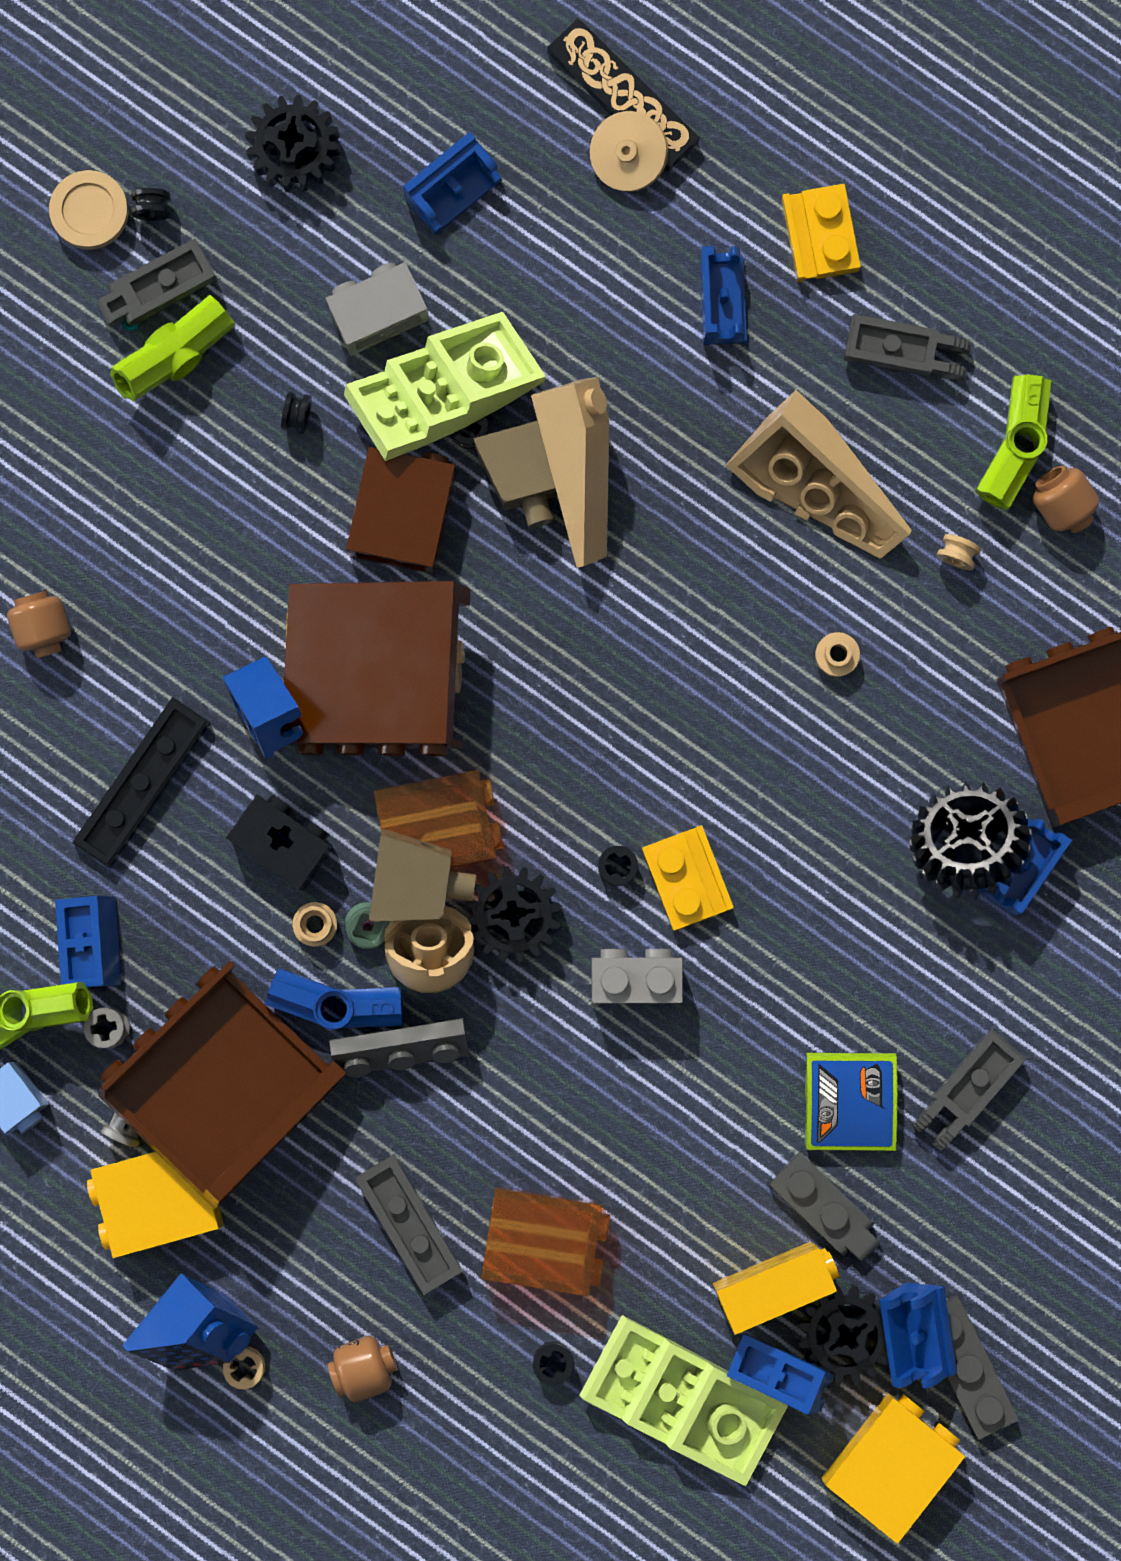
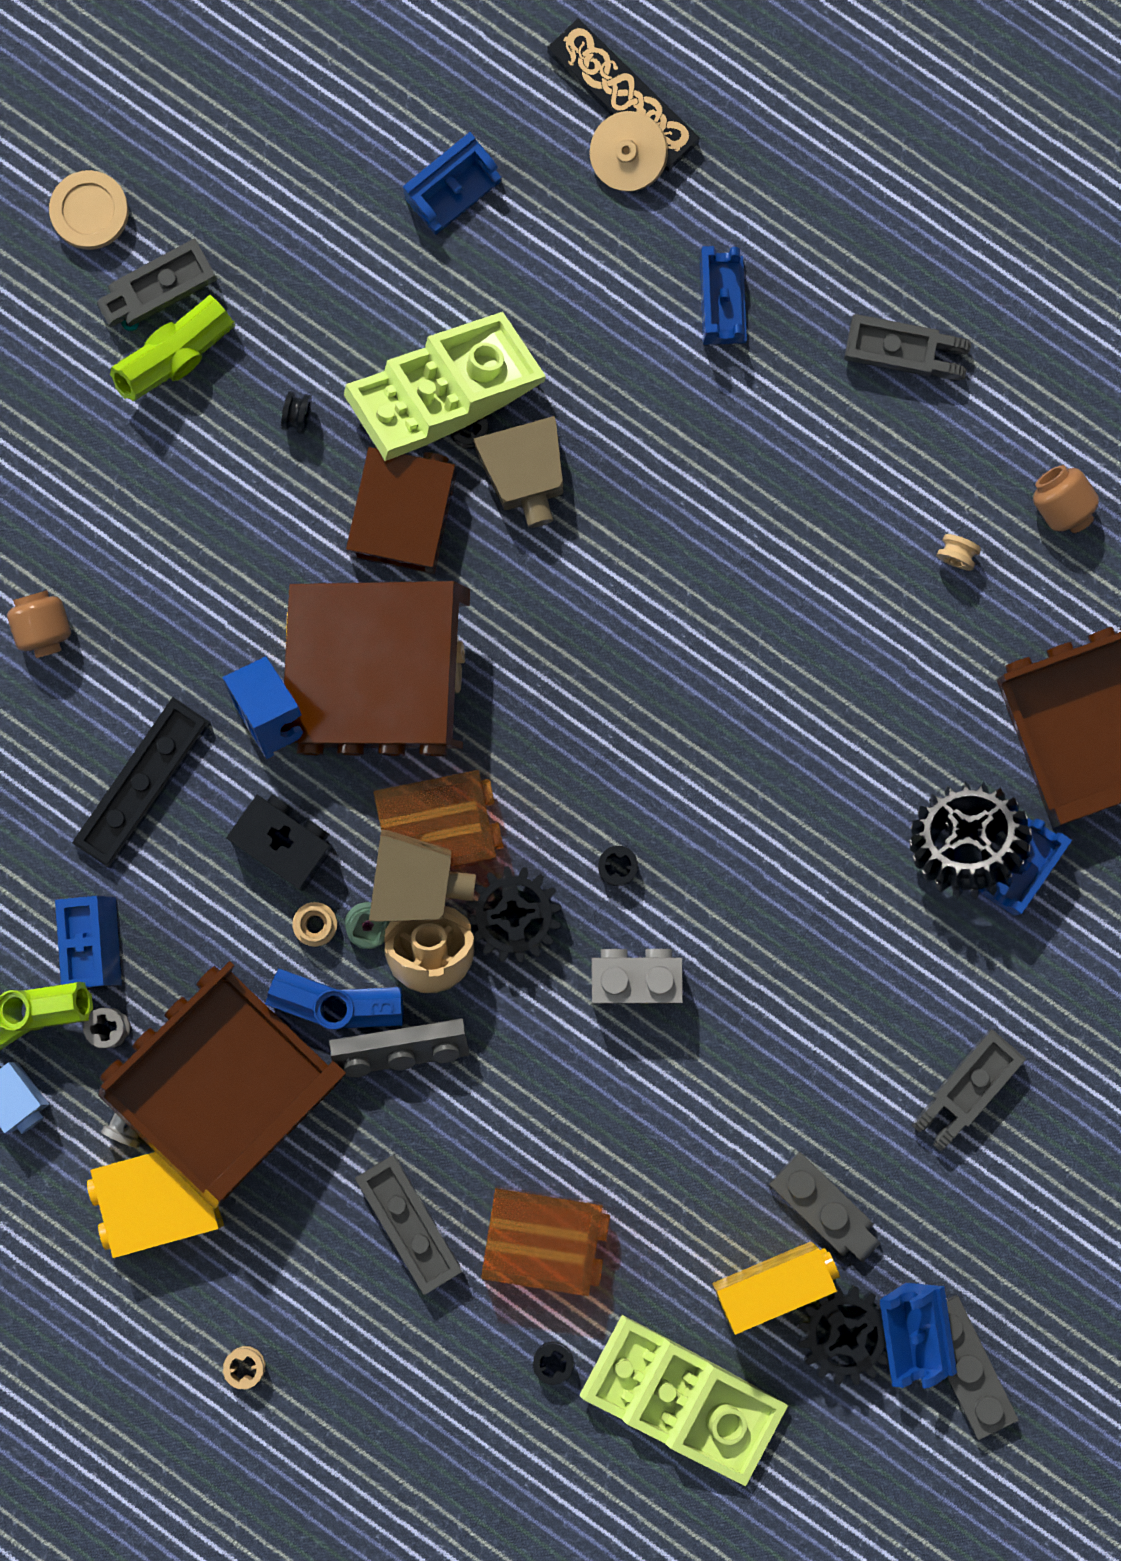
blue slope [122,1273,259,1370] -> none
black bush [131,188,171,221] -> none
black gear [245,95,341,193] -> none
light grey brick [325,262,429,356] -> none
medium nougat head [327,1336,398,1403] -> none
tan wedge [531,377,609,568] -> none
yellow plate [642,825,734,931] -> none
tan wedge [726,390,912,559] -> none
blue hinge [727,1333,833,1415] -> none
yellow plate [781,183,861,283] -> none
slope [805,1053,897,1151] -> none
tan plate [815,632,860,677] -> none
yellow brick [821,1393,965,1544] -> none
lime piece [975,374,1052,510] -> none

